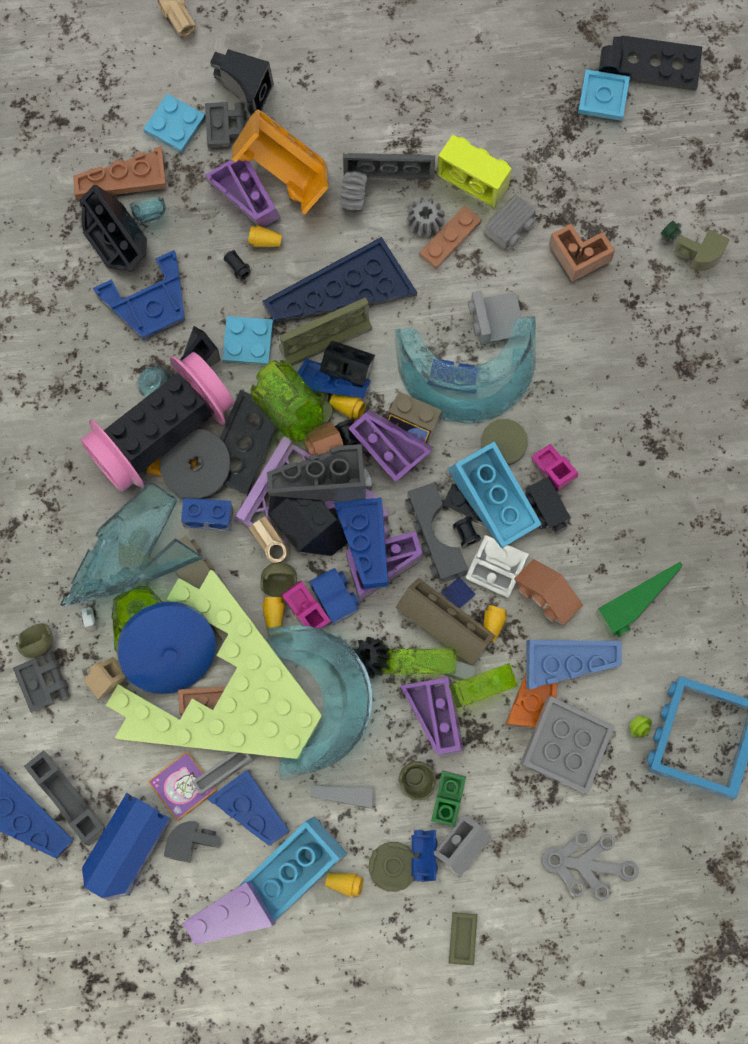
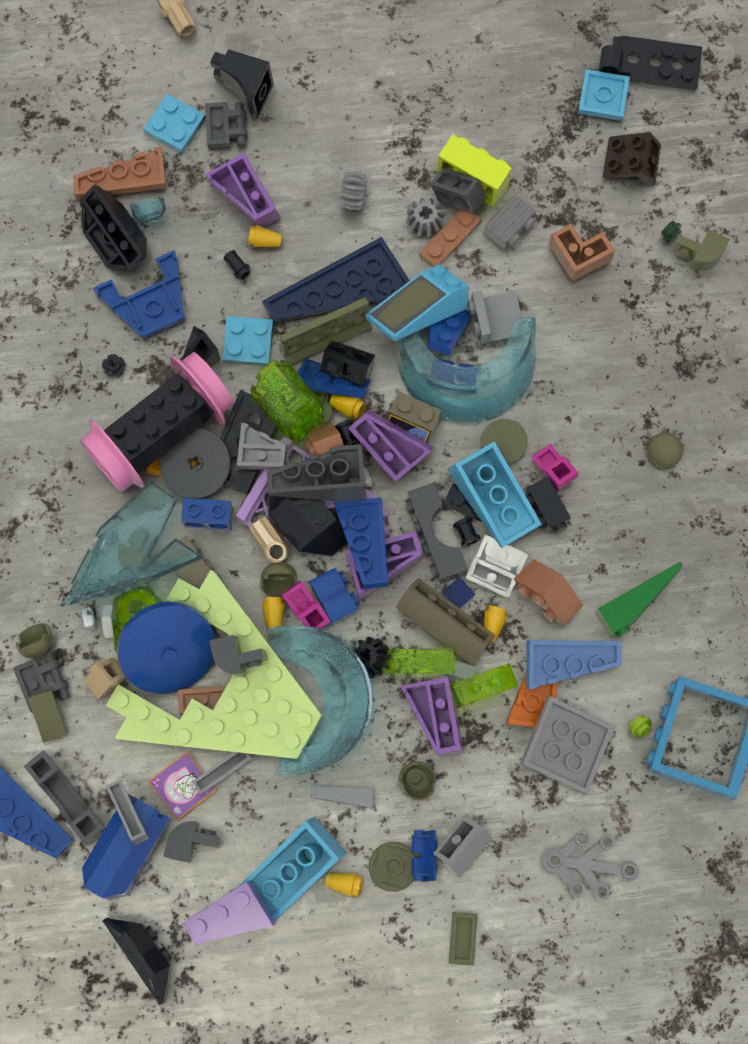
clear light blue hair [137,366,172,398] -> none
blue wing [207,770,290,846] -> none
light orange windscreen [232,110,328,215] -> none
dark grey slope [343,153,435,180] -> none
green slope [431,771,466,827] -> none
none -> olive tile [28,688,67,743]
none -> black plate [102,354,125,376]
none -> white tile [102,605,114,638]
none -> black wedge [102,918,173,1005]
none -> light grey piece [106,779,150,846]
none -> dark grey brick [210,635,268,676]
none -> light grey wing [237,423,287,470]
none -> slope [366,264,469,341]
none -> blue wing [428,309,473,356]
none -> dark grey brick [430,167,487,214]
none -> dark brown bracket [603,132,661,186]
none -> olive hair [647,432,683,468]

